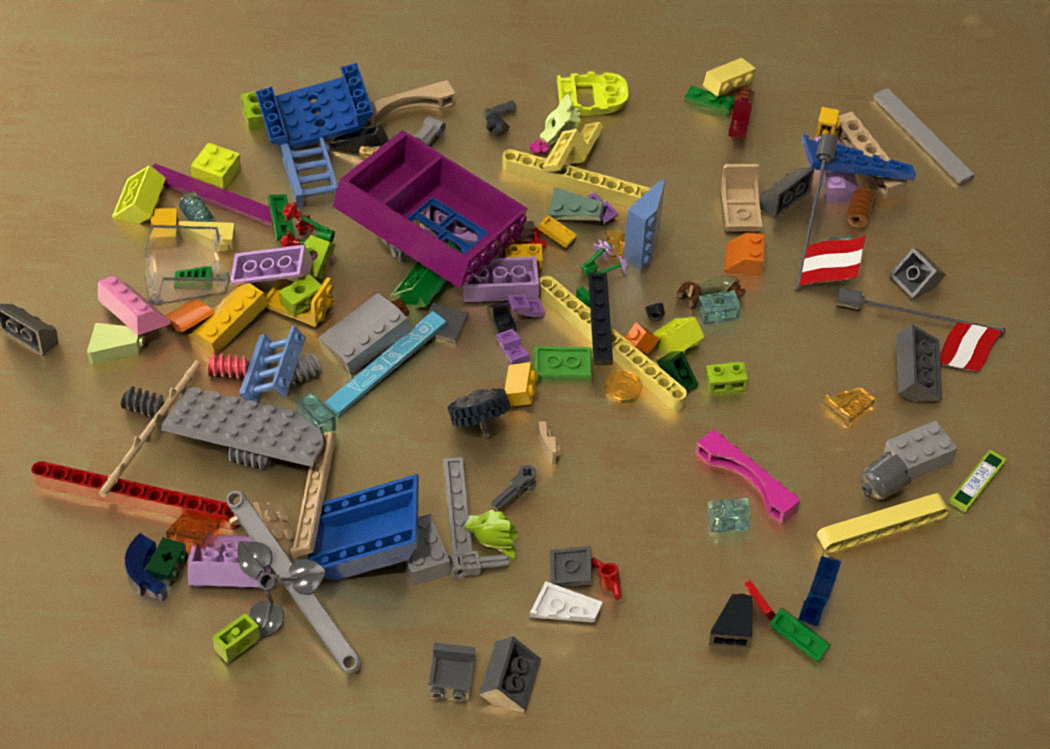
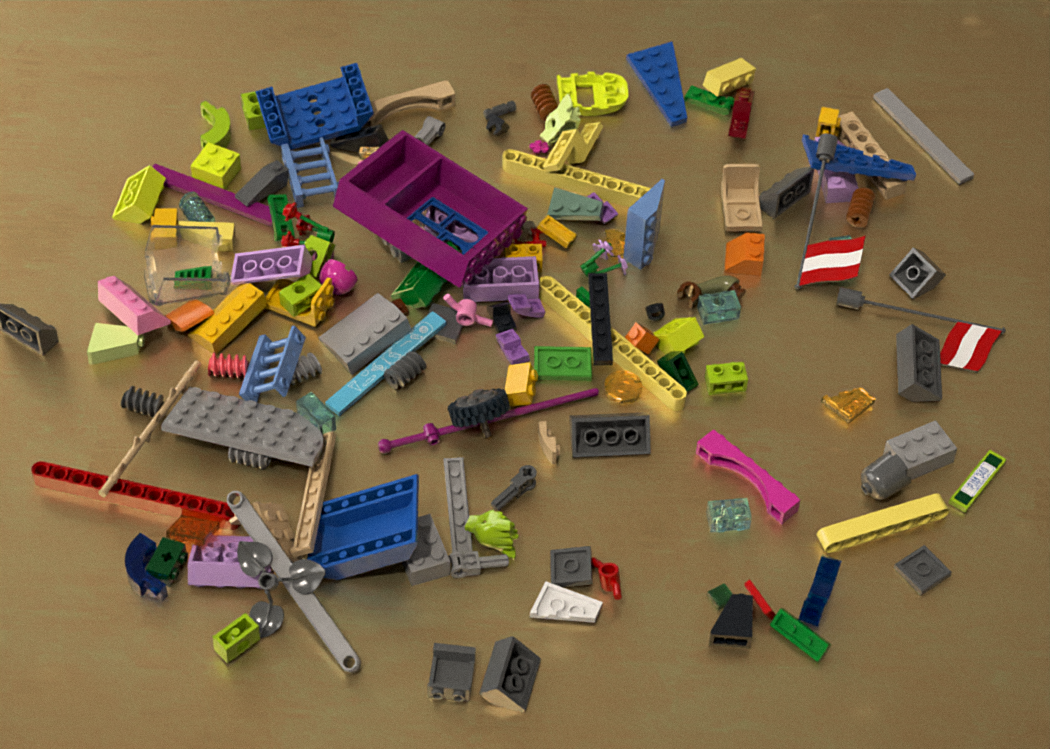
none -> lime arch [200,101,231,150]
none -> dark grey slope [235,160,289,207]
none -> dark pink cylinder [319,259,358,295]
none -> magenta bar [378,388,599,454]
none -> dark grey piece [384,351,427,389]
none -> bright pink piece [444,294,493,327]
none -> dark orange piece [531,84,558,122]
none -> dark grey slope [569,412,651,457]
none -> blue wing [626,41,687,127]
none -> clear green tile [707,583,733,610]
none -> dark grey tile [894,545,952,596]

